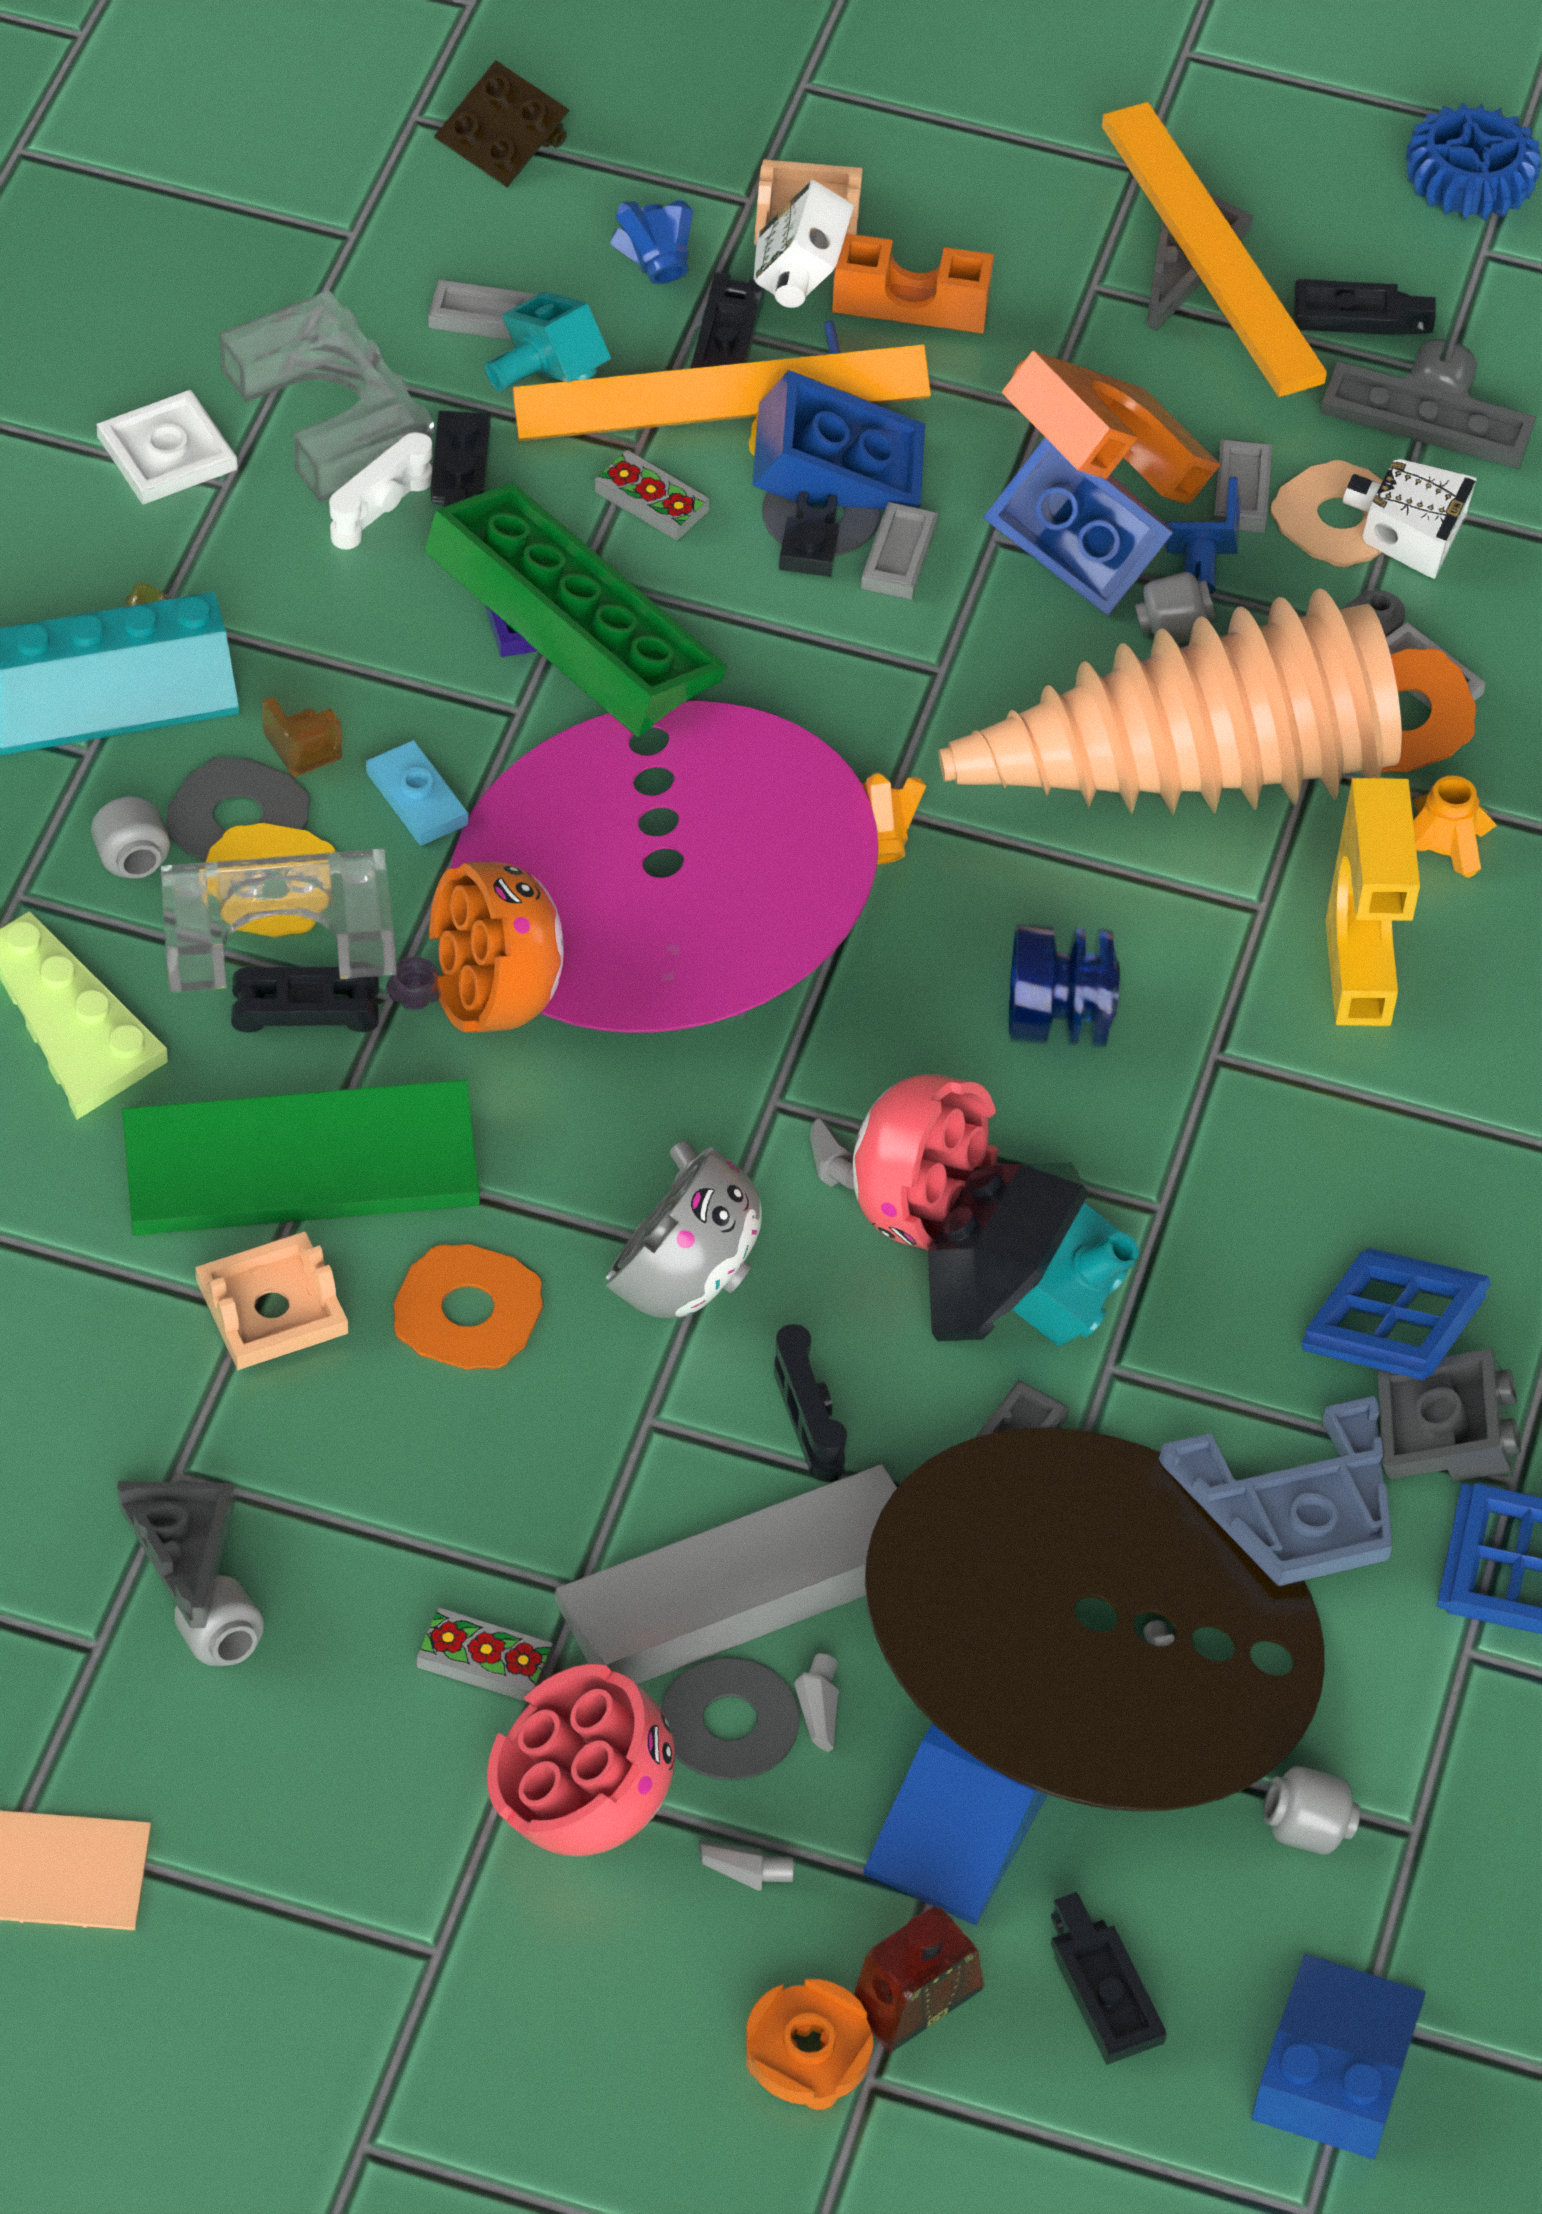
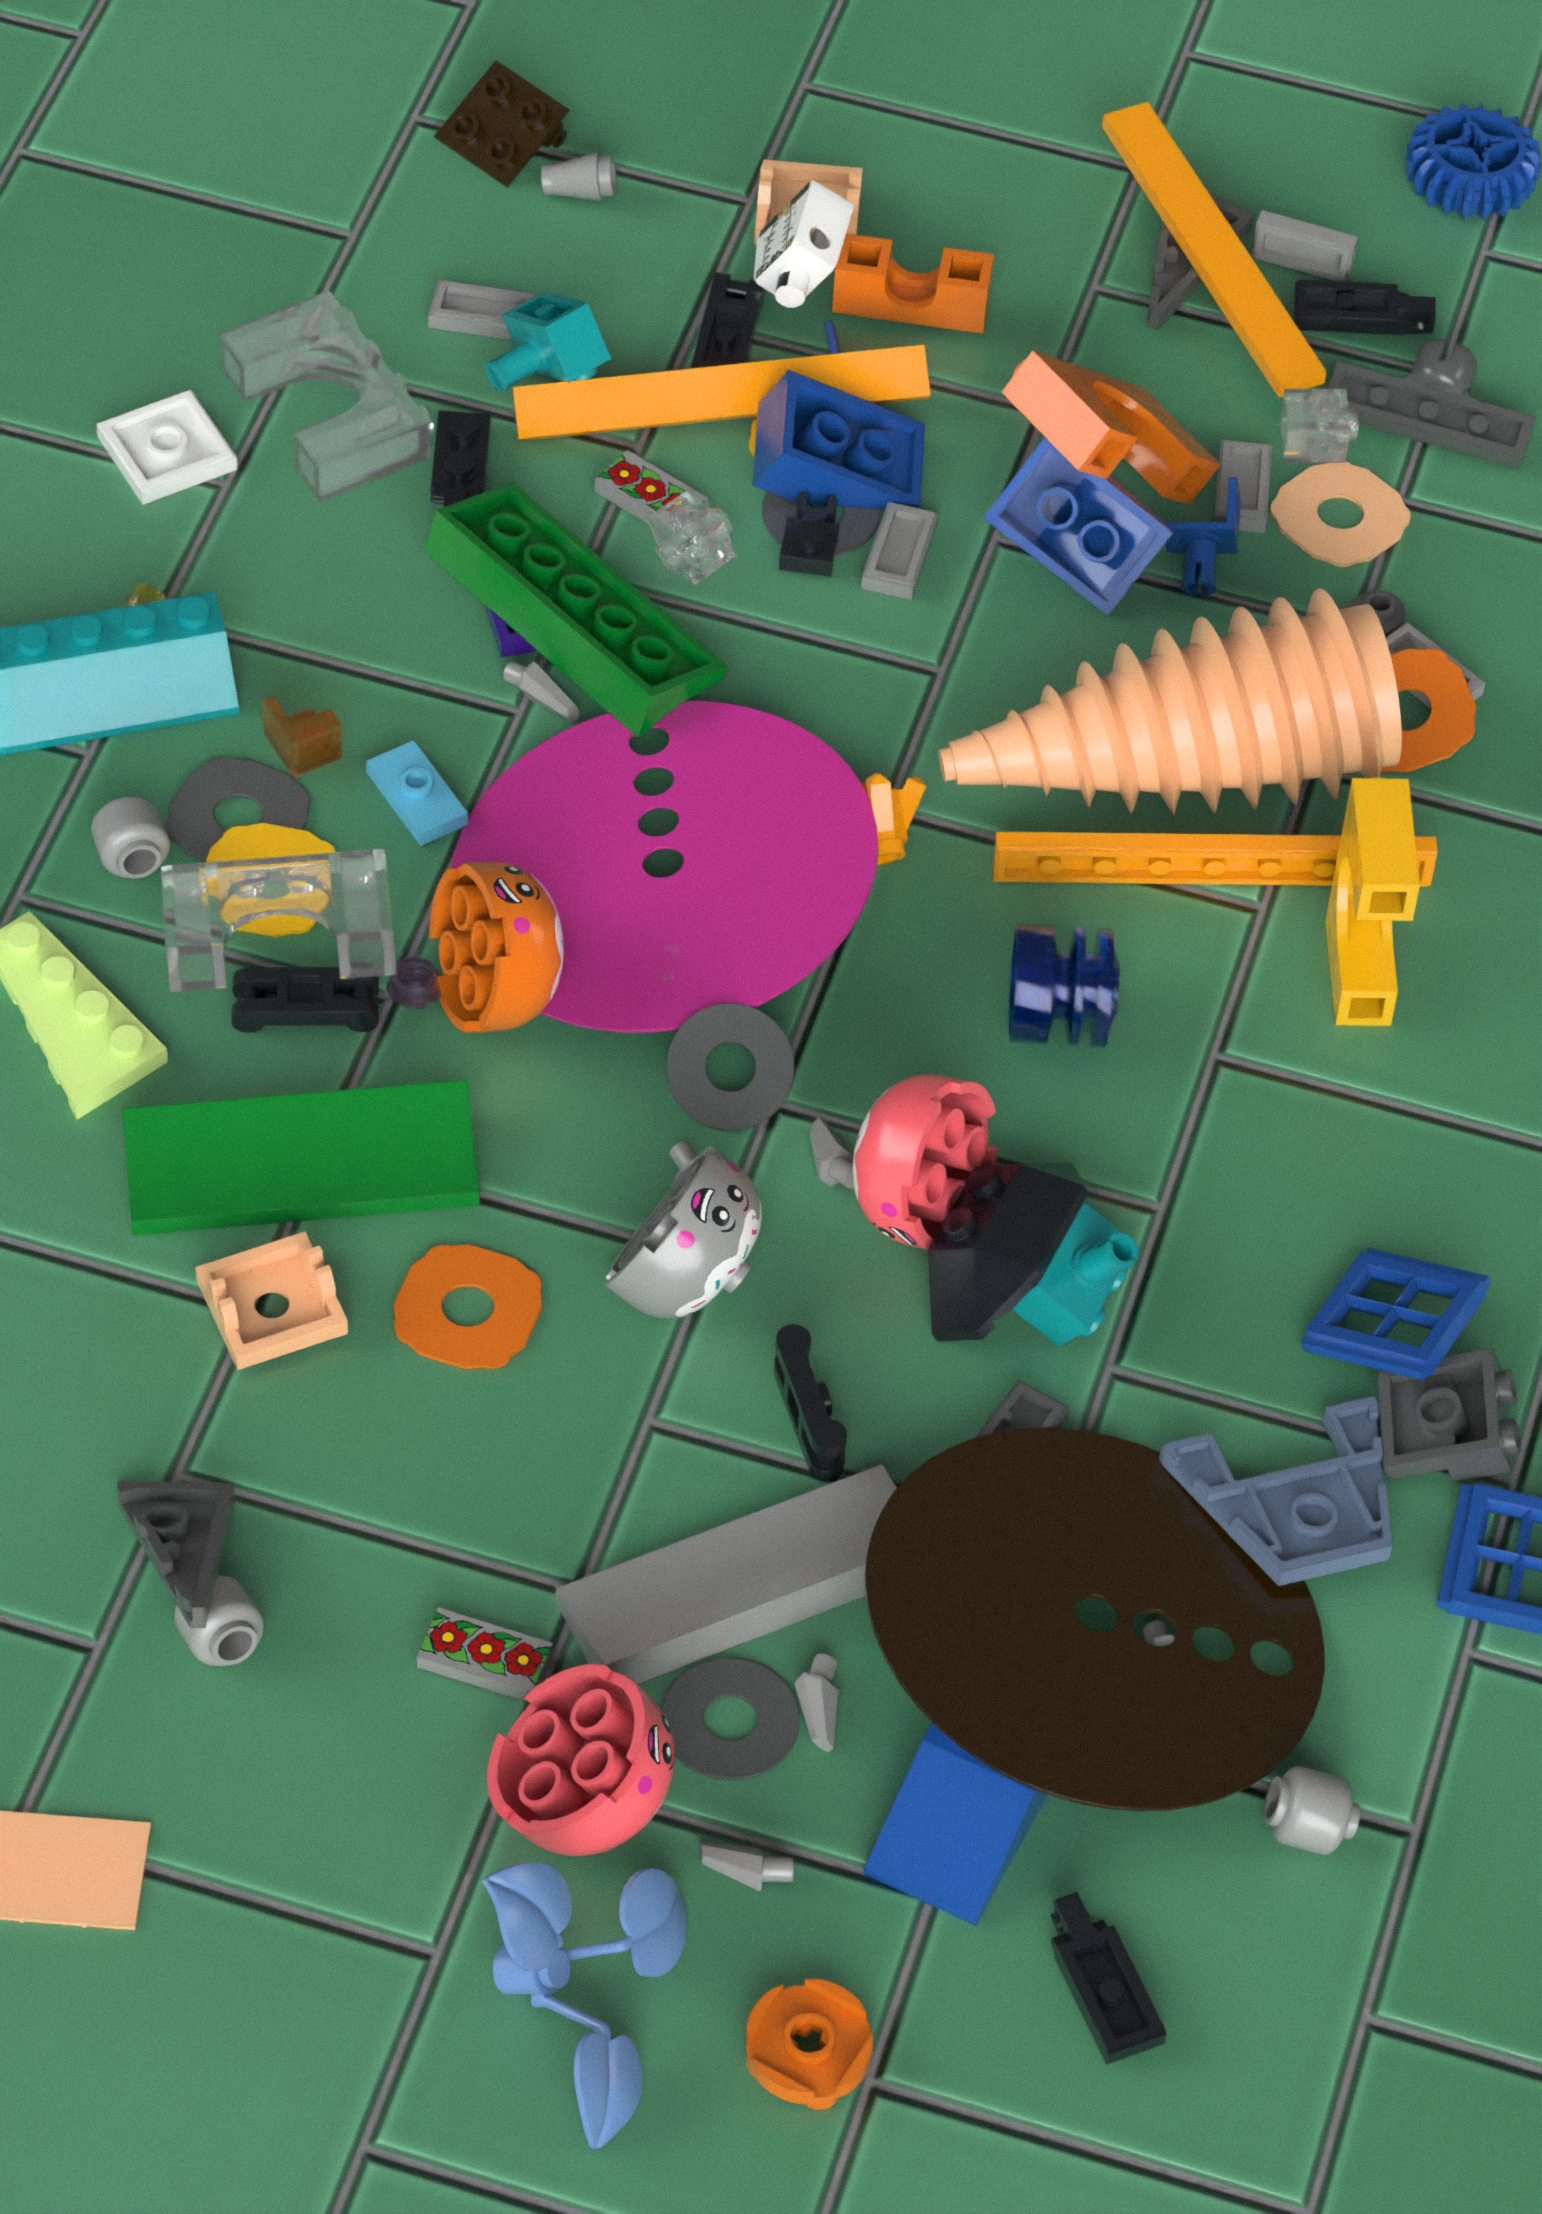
white plate [329,432,432,549] -> none
blue rock [610,200,693,284] -> none
clear red torso [853,1906,984,2054] -> none
light grey head [1135,572,1217,645] -> none
blue slope [1252,1954,1426,2160] -> none
white torso [1343,459,1477,579] -> none
light orange rock [1413,775,1497,878] -> none
none -> medium blue plant [482,1862,687,2149]
none -> light grey bar [503,661,579,724]
none -> light grey cone [541,151,616,202]
none -> clear brick [646,489,736,585]
none -> dark grey gear [666,1003,794,1131]
none -> light orange tile [992,832,1438,887]
none -> light grey tile [1251,210,1359,282]
none -> clear brick [1279,389,1358,463]

